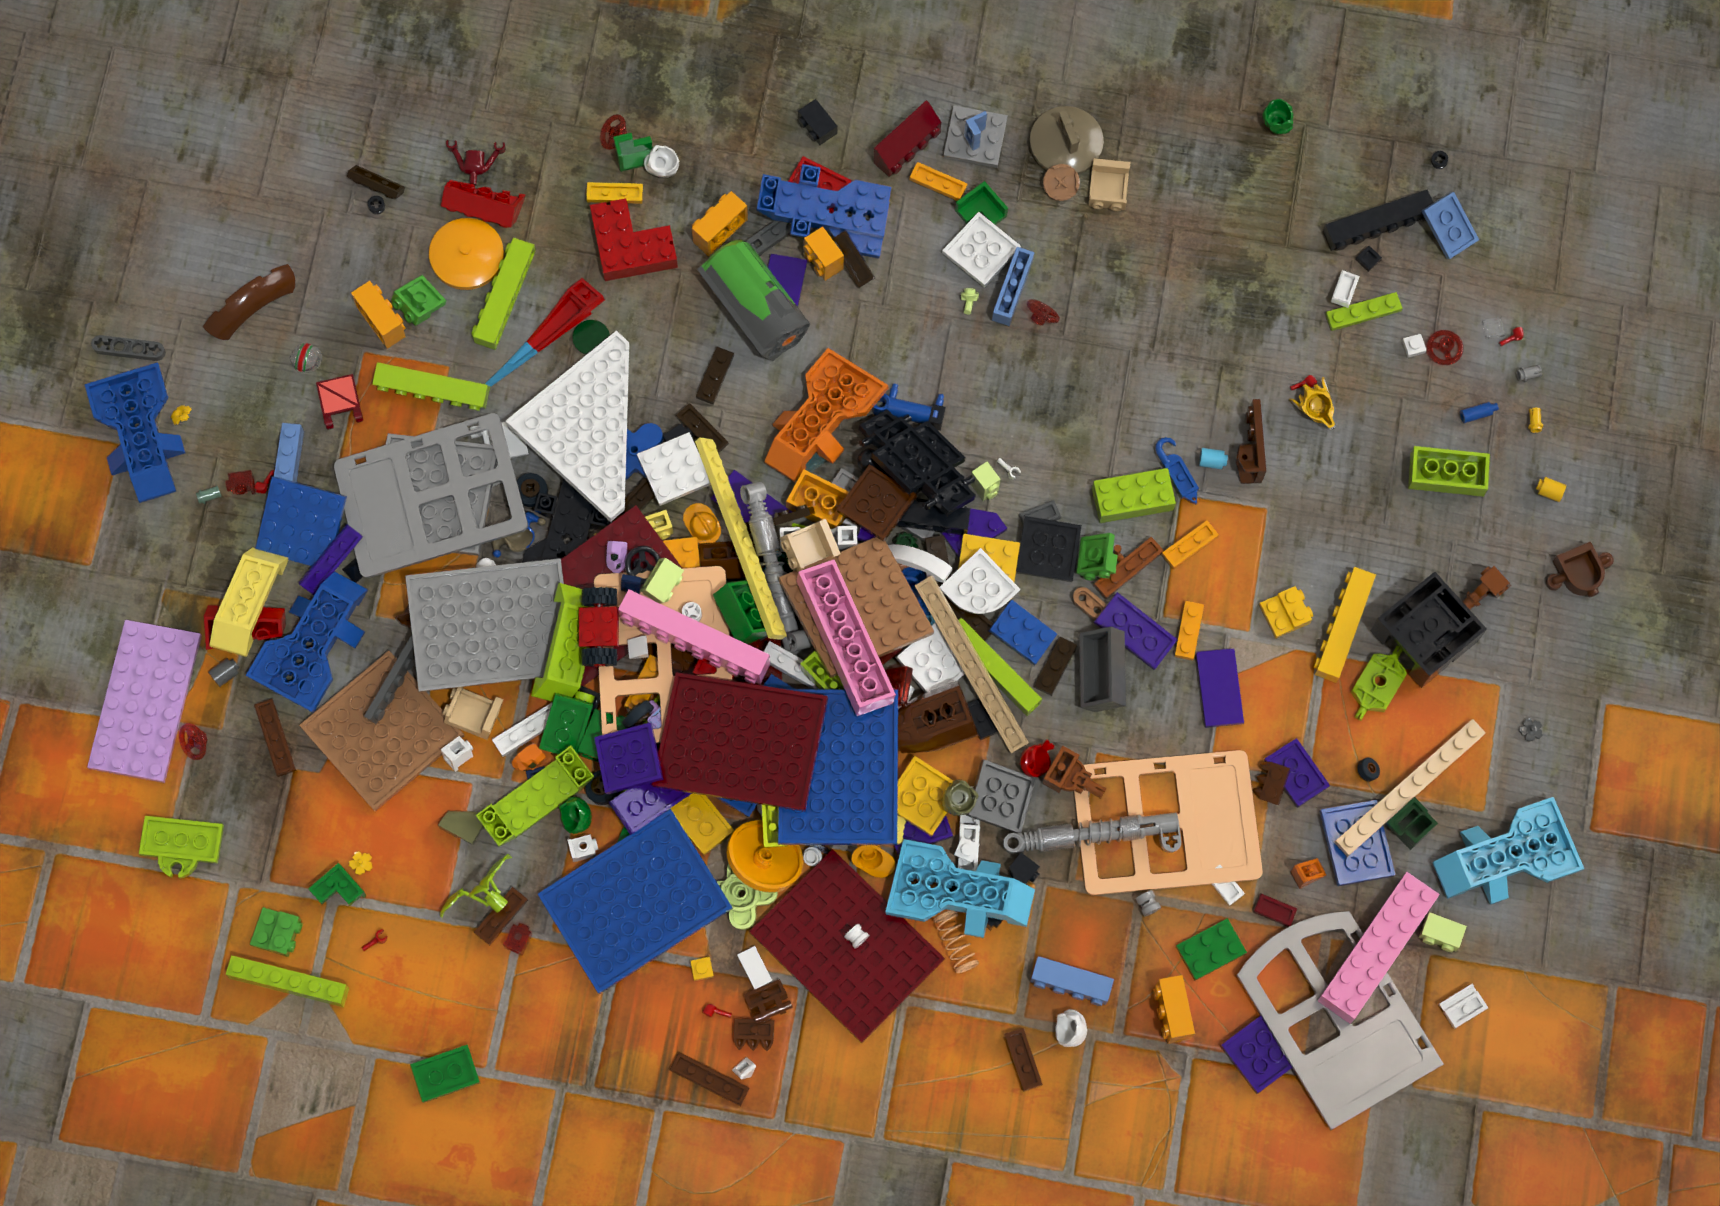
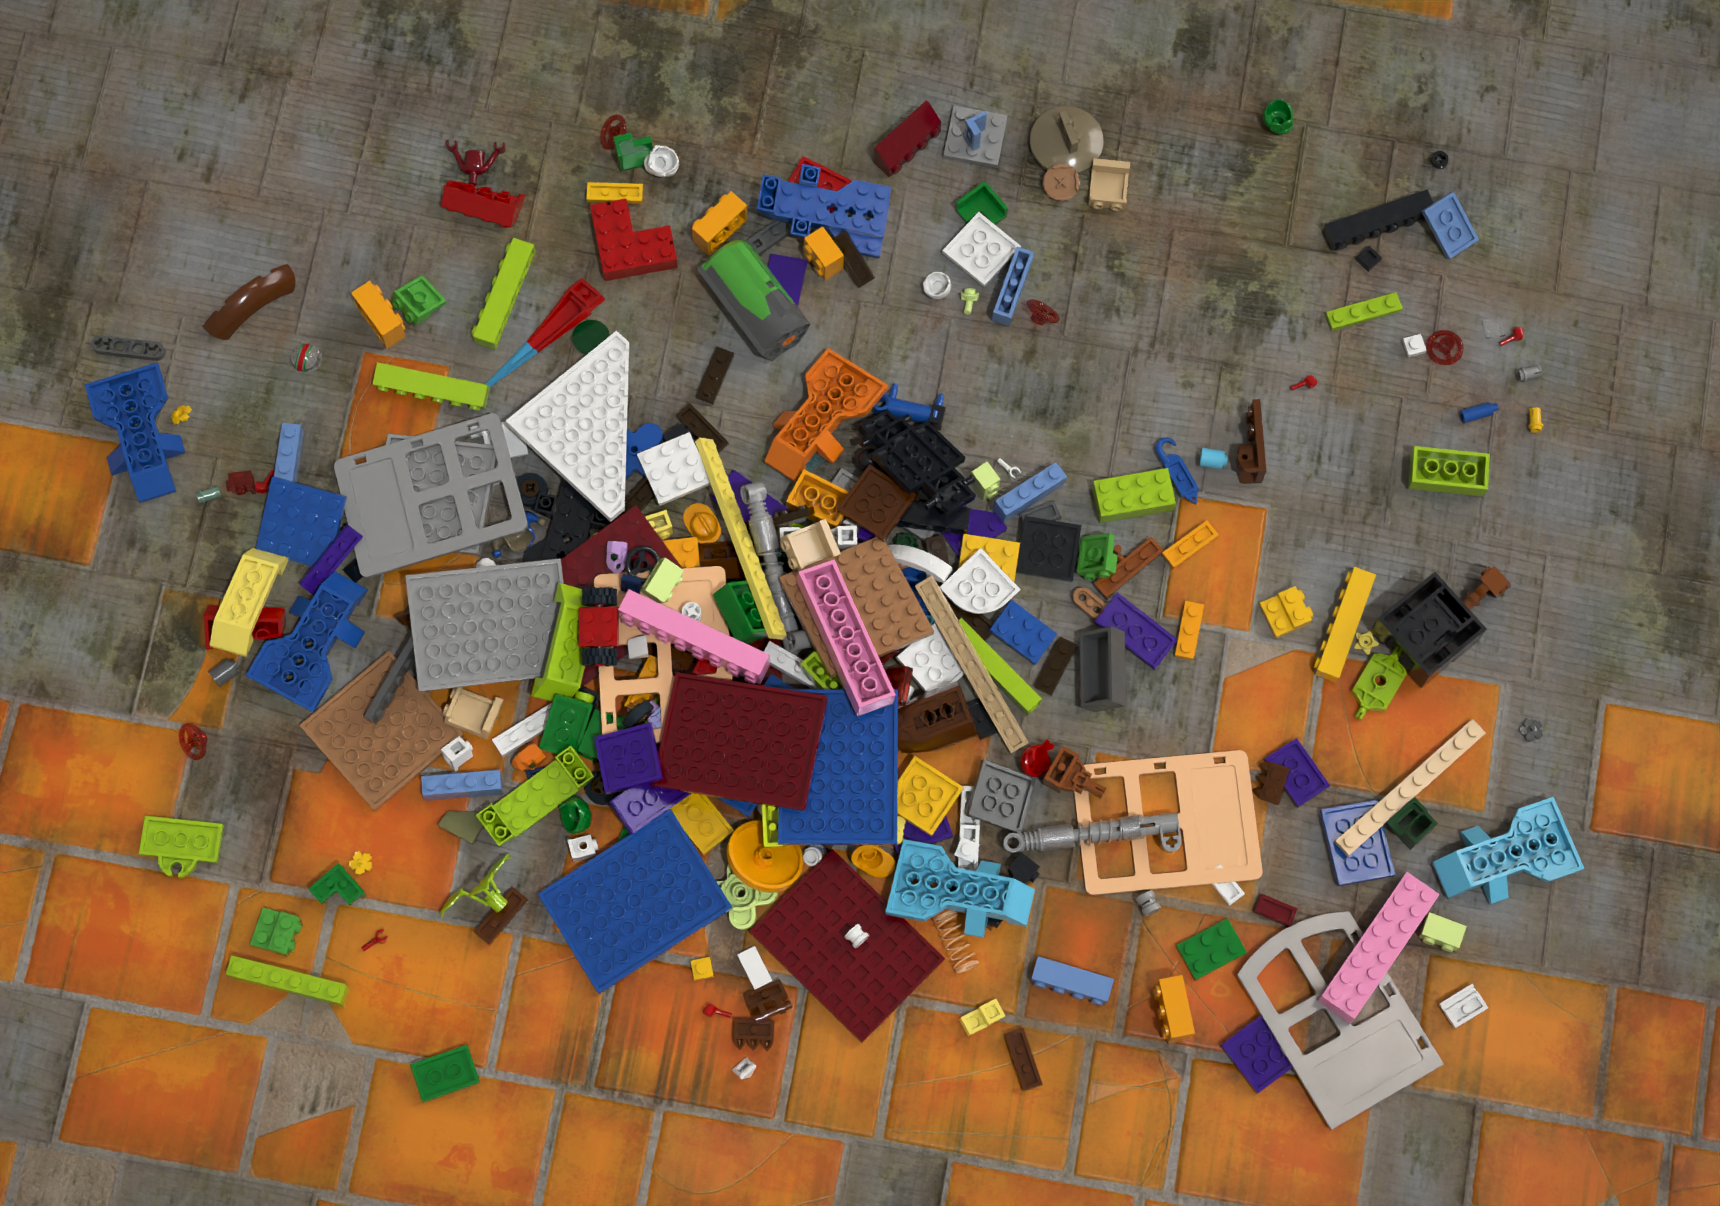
lavender plate [87,620,202,783] -> none
reddish brown tile [254,698,296,777] -> none
flag [316,374,363,430] -> none
dark brown plate [347,165,405,199] -> none
black bush [368,195,385,214] -> none
light orange dish [429,218,504,290] -> none
clear red brick [503,923,532,956] -> none
reddish brown tile [670,1052,750,1107] -> none
black brick [797,99,838,145] -> none
light orange plate [909,162,968,201] -> none
olive hair [942,779,979,816] -> none
white hair [1056,1009,1087,1047] -> none
dark purple tile [1196,648,1244,728] -> none
yellow piece [1289,377,1335,430] -> none
orange slope [1291,858,1326,889] -> none
white tile [1331,270,1360,308] -> none
black wheel [1357,757,1380,782] -> none
yellow brick [1536,477,1567,502] -> none
reddish brown piece [1546,542,1614,598] -> none
none -> medium blue brick [421,770,503,801]
none -> white hair [923,272,951,300]
none -> light yellow slope [959,999,1005,1037]
none -> medium blue brick [992,462,1067,523]
none -> light yellow plate [1354,631,1379,655]

